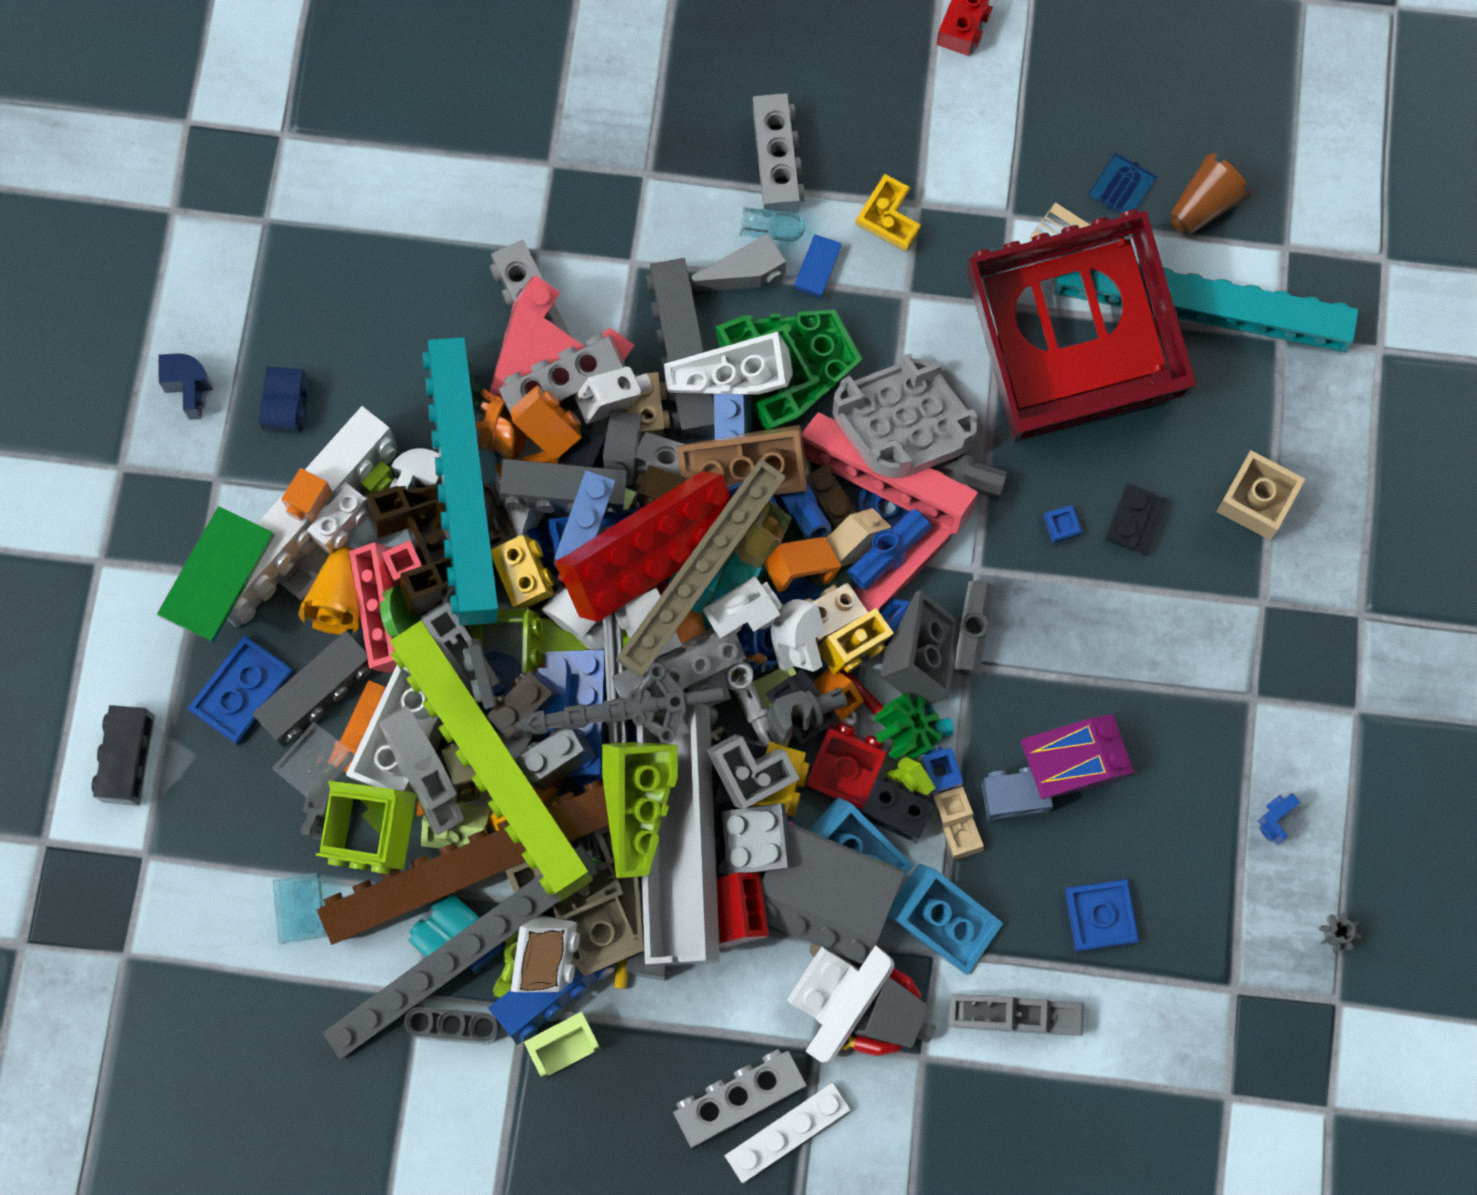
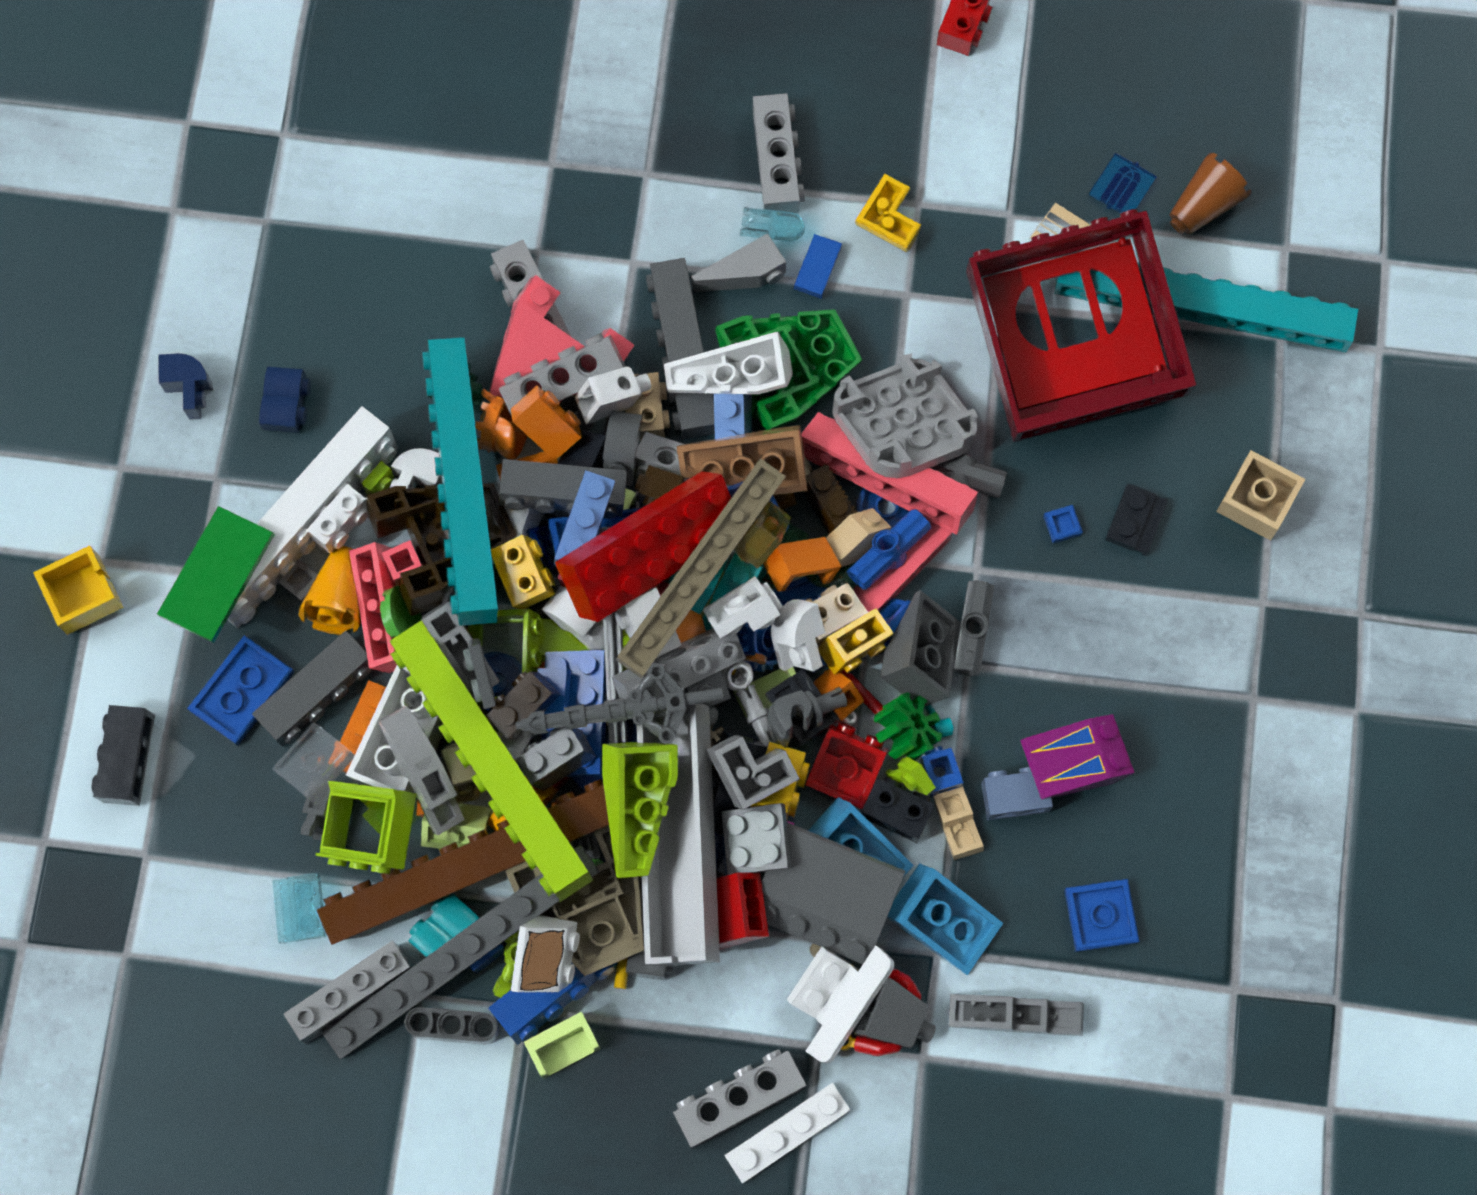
orange brick [281,468,332,522] -> none
blue piece [777,484,831,540] -> none
blue bracket [1257,793,1300,845] -> none
dark grey gear [1318,913,1361,953] -> none
none -> yellow piece [33,545,124,635]
none -> light grey brick [283,940,412,1044]

